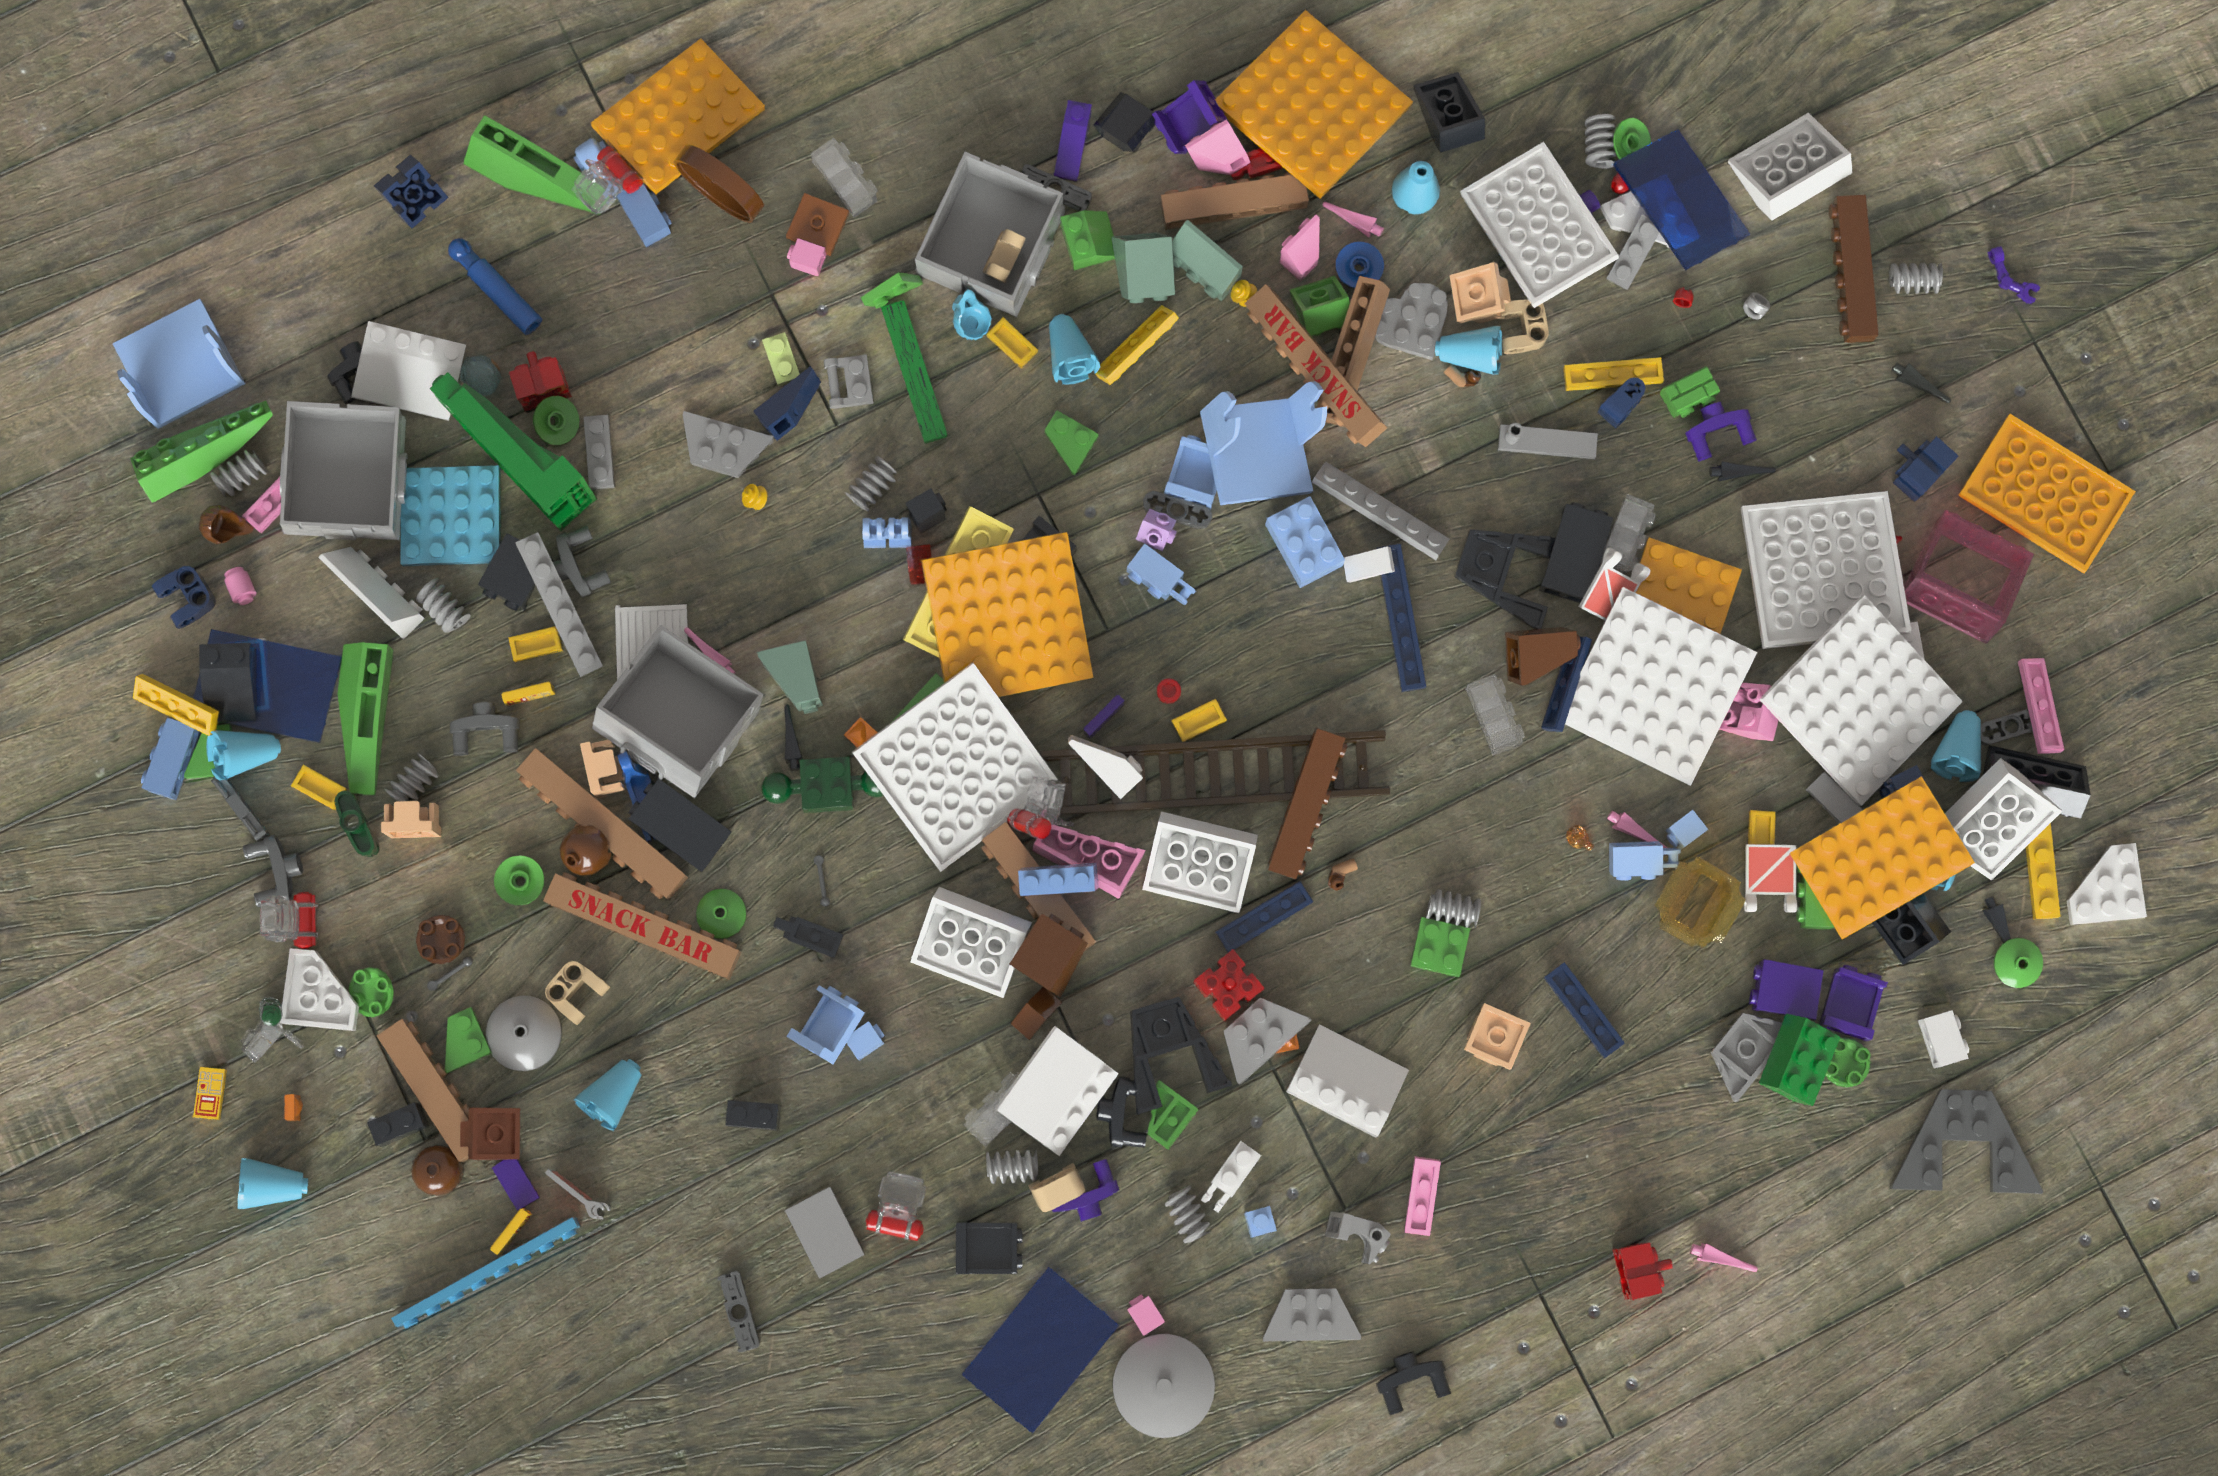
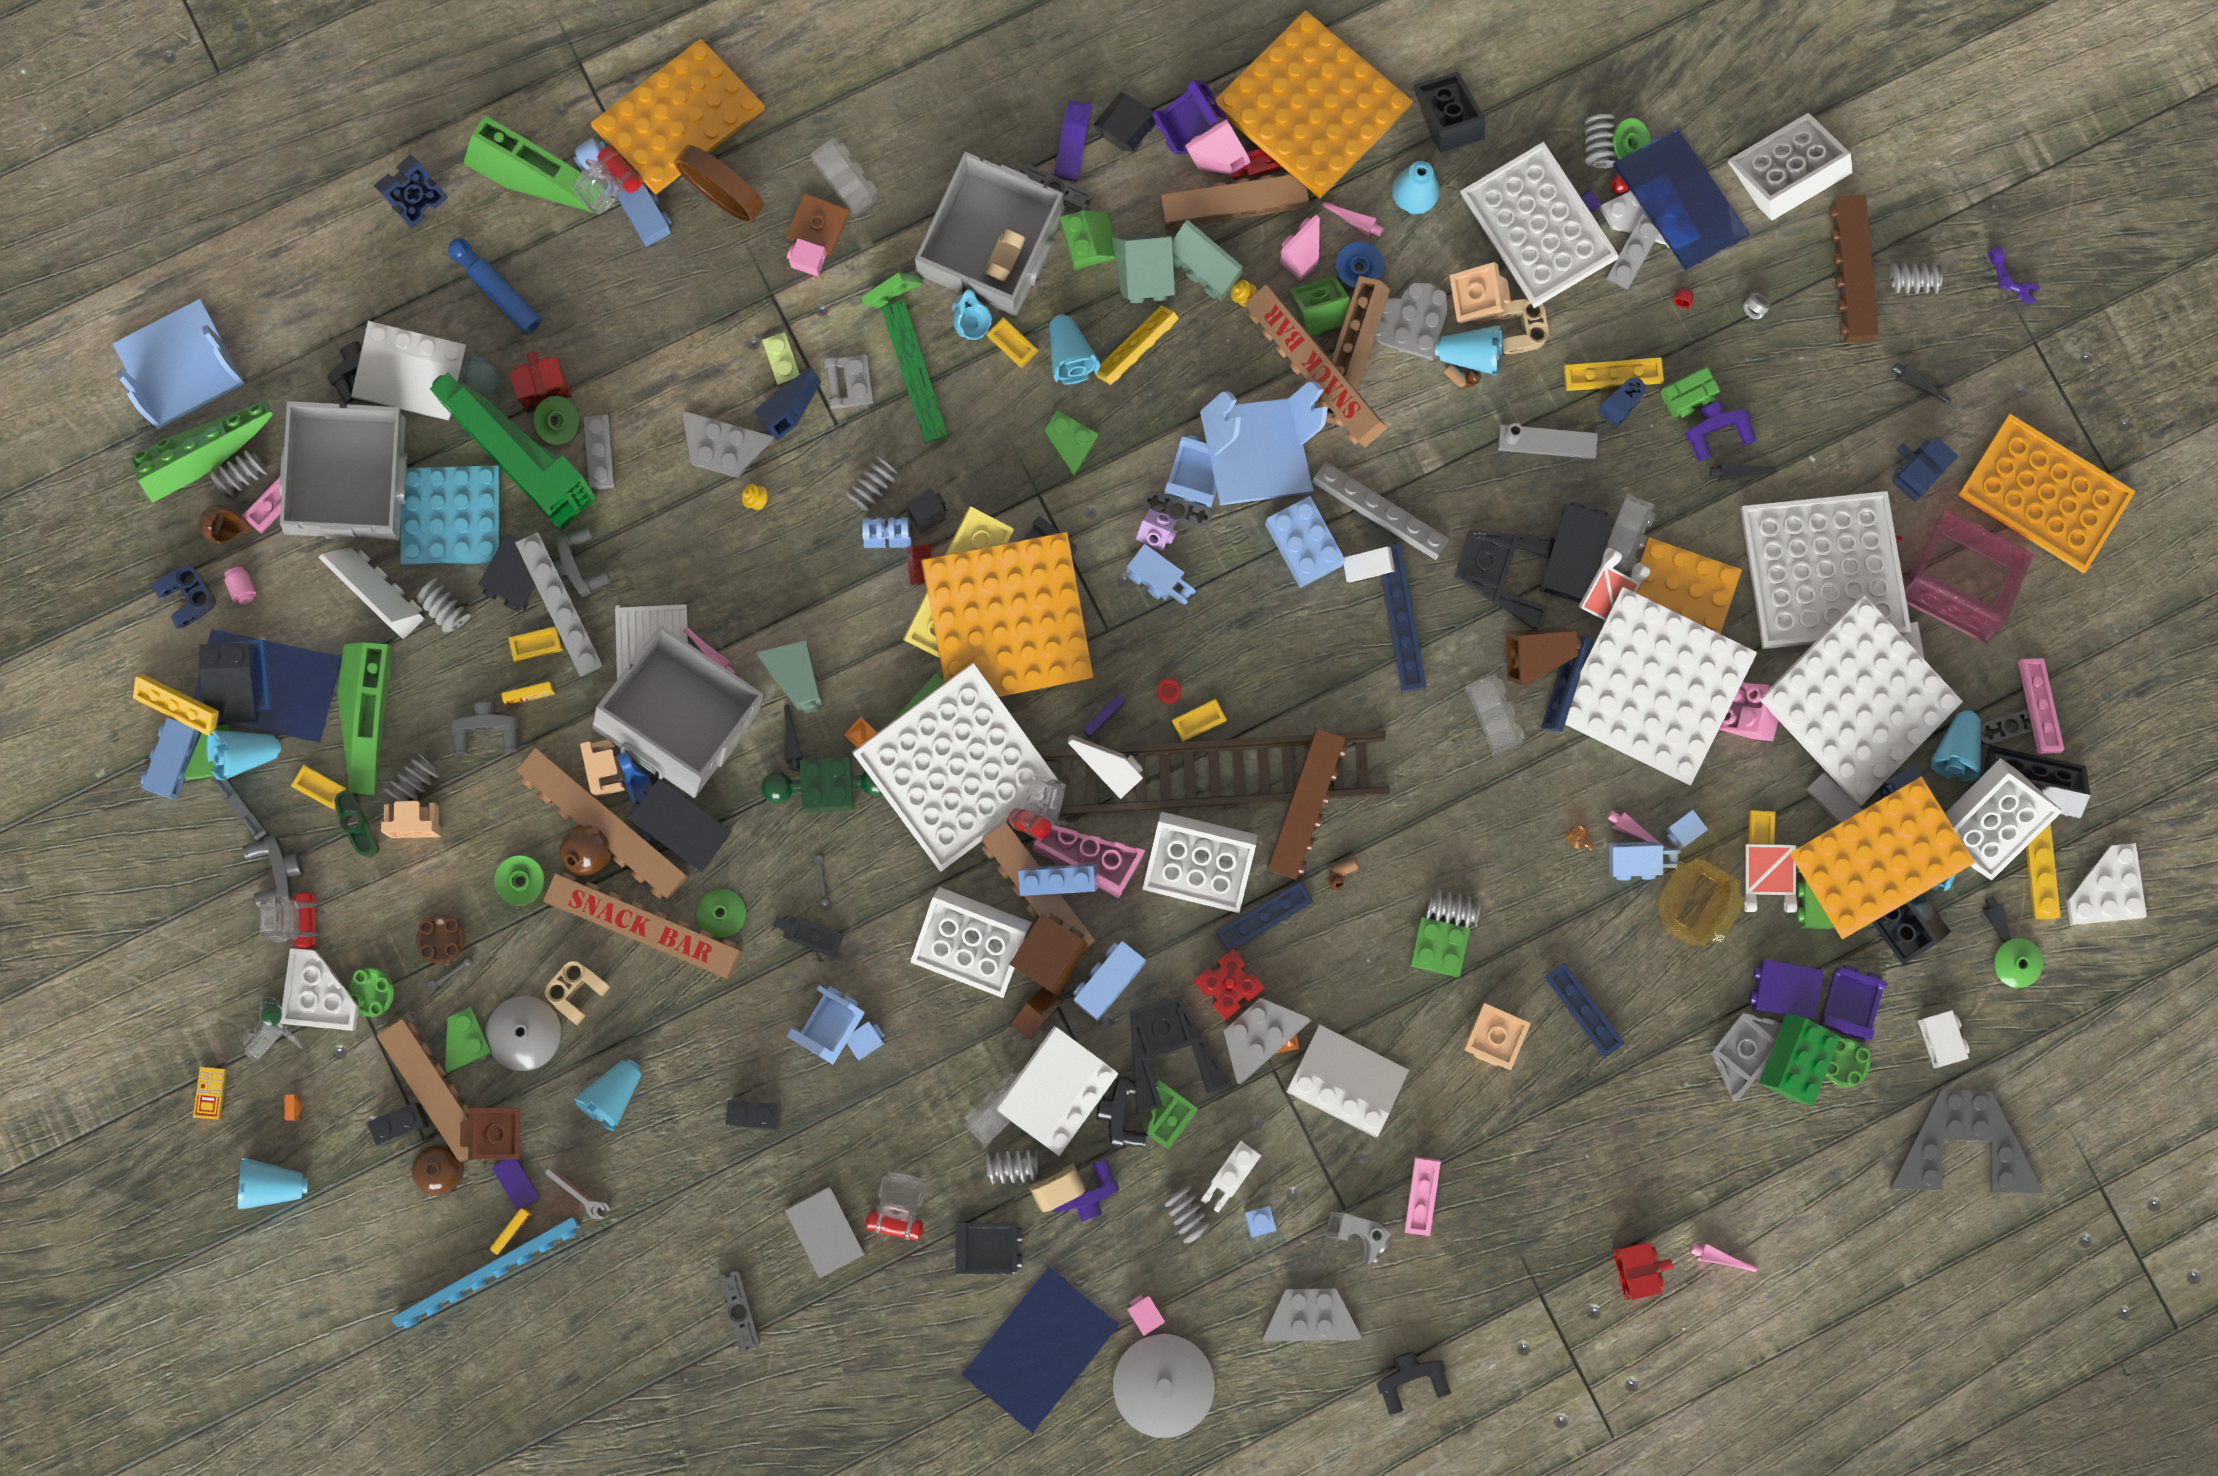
none -> light blue brick [1074,941,1146,1022]

